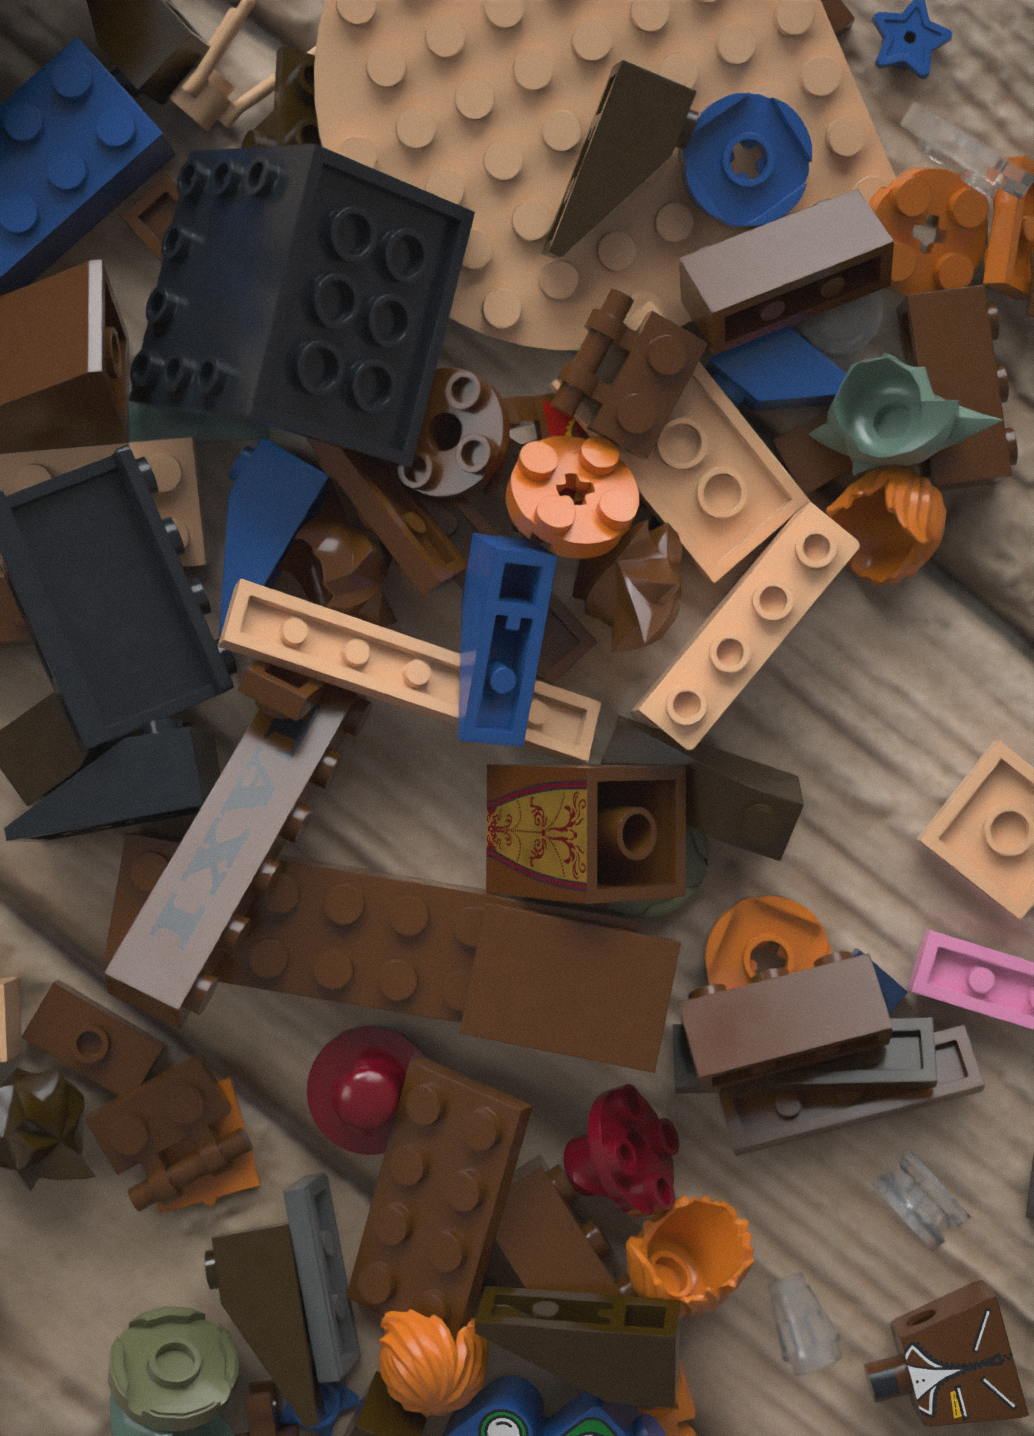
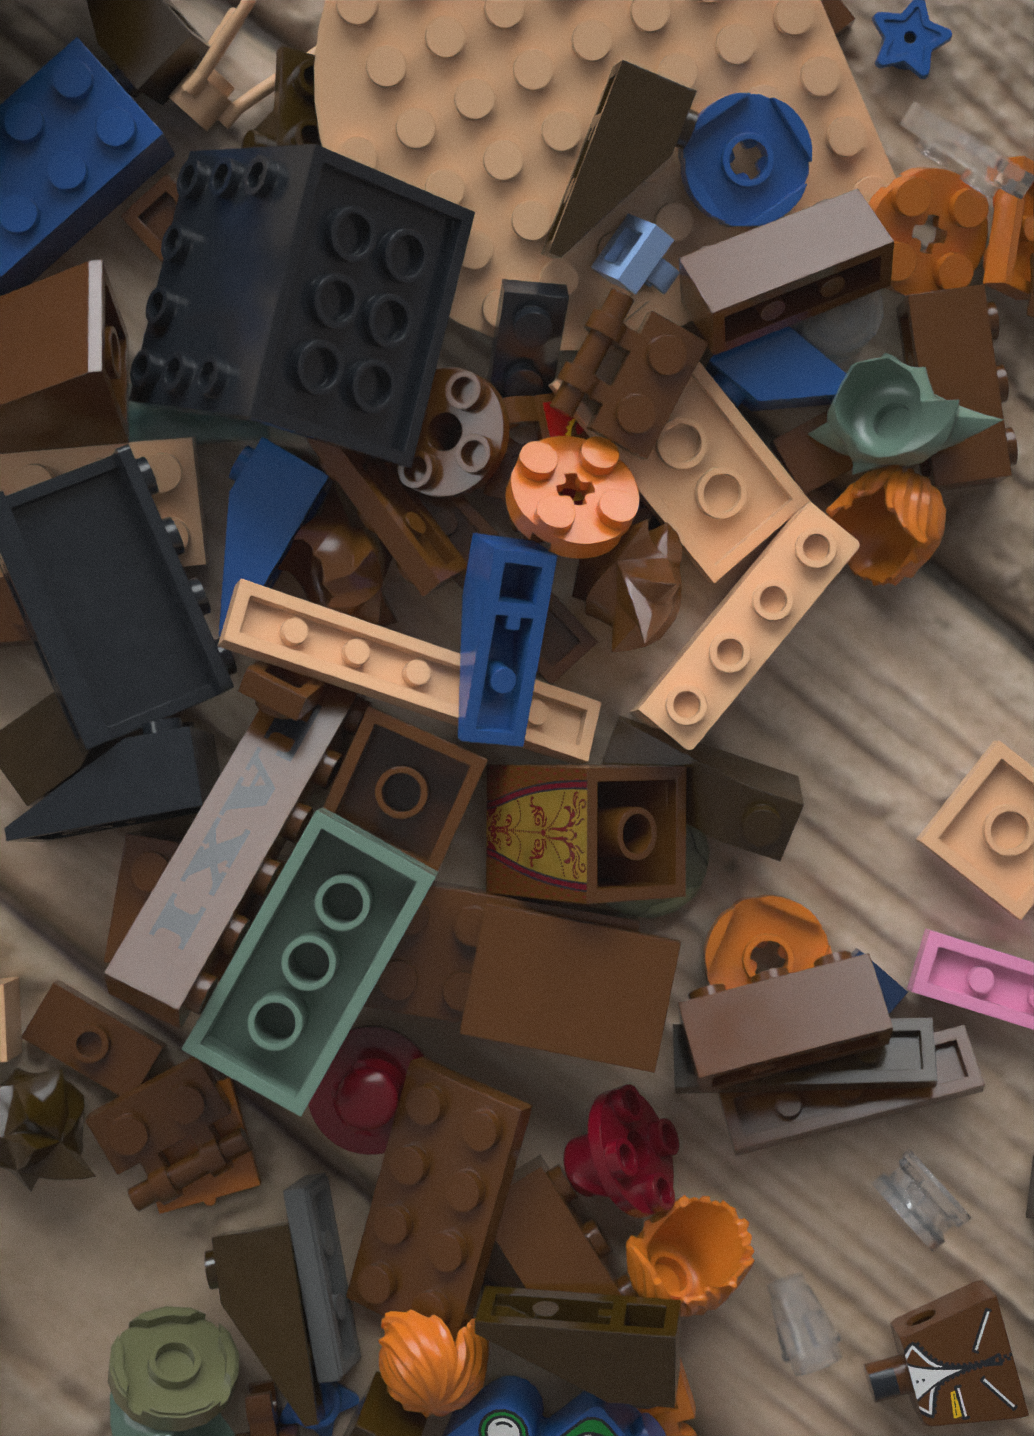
none -> sand green brick [181,807,439,1117]
none -> reddish brown brick [323,706,489,872]
none -> black plate [487,279,569,399]
none -> light blue tile [591,213,680,295]

